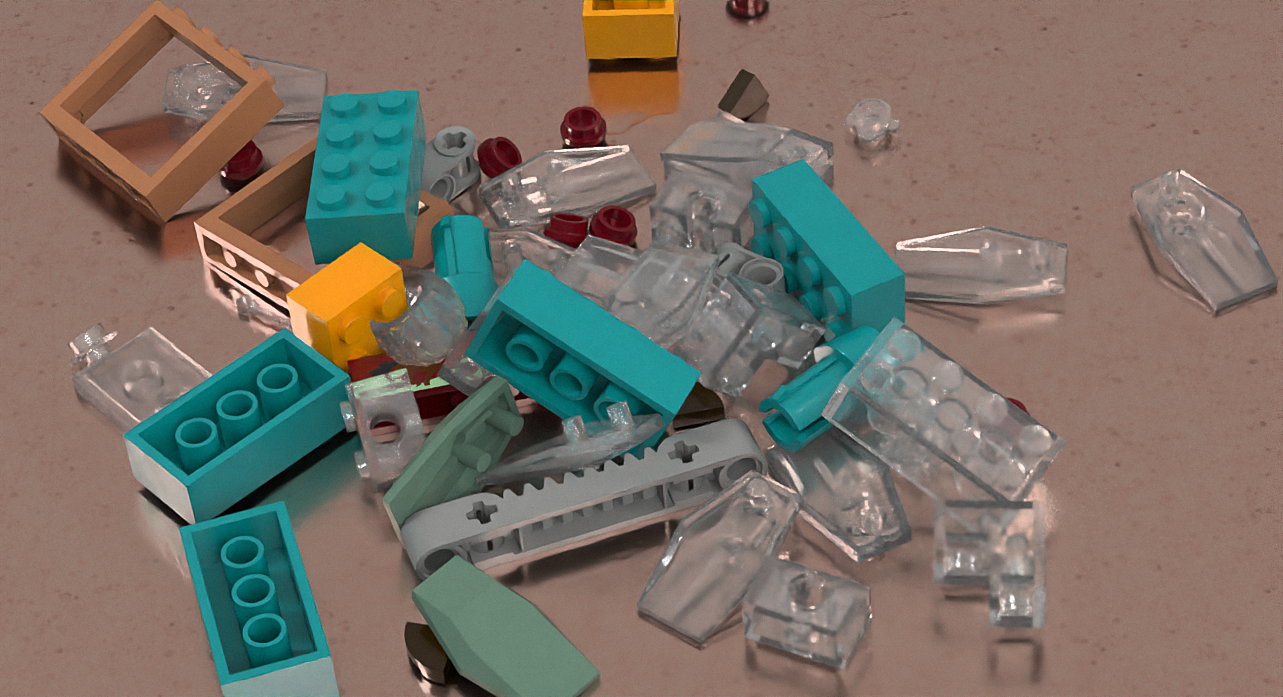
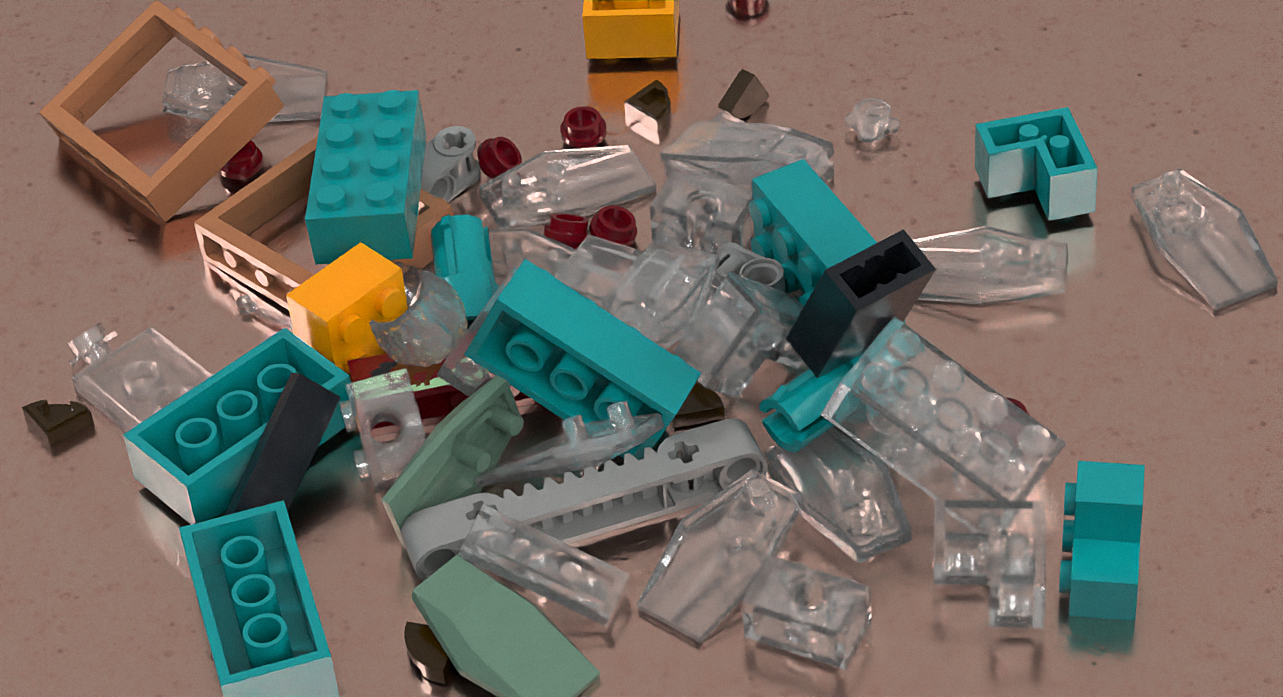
none -> dark brown tile [22,400,94,447]
none -> black tile [225,373,341,515]
none -> clear plate [458,504,630,626]
none -> dark brown tile [624,80,671,133]
none -> black brick [786,229,936,379]
none -> teal brick [975,107,1098,220]
none -> teal brick [1059,461,1145,621]

